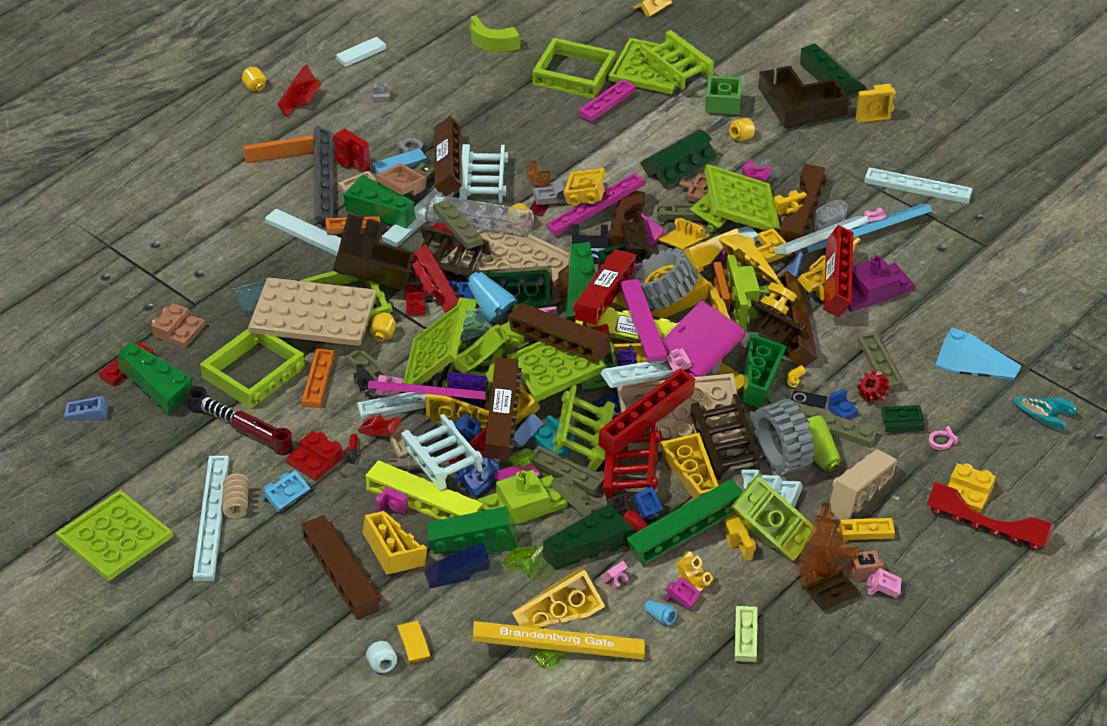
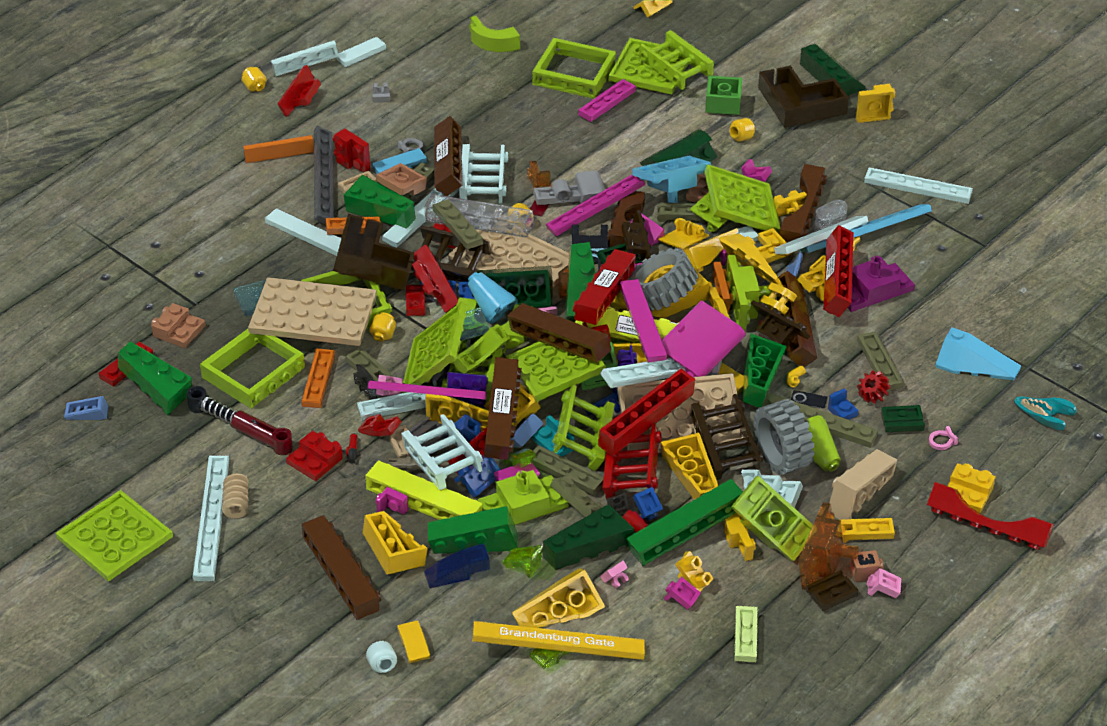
medium azure bracket [261,470,310,512] -> none
yellow plate [564,168,606,206] -> none
medium azure cone [645,600,677,625] -> none
bright pink tile [667,348,692,373] -> none
bright pink piece [864,208,886,222] -> none
none -> light aqua tile [271,41,339,76]
none -> medium azure brick [632,156,711,203]

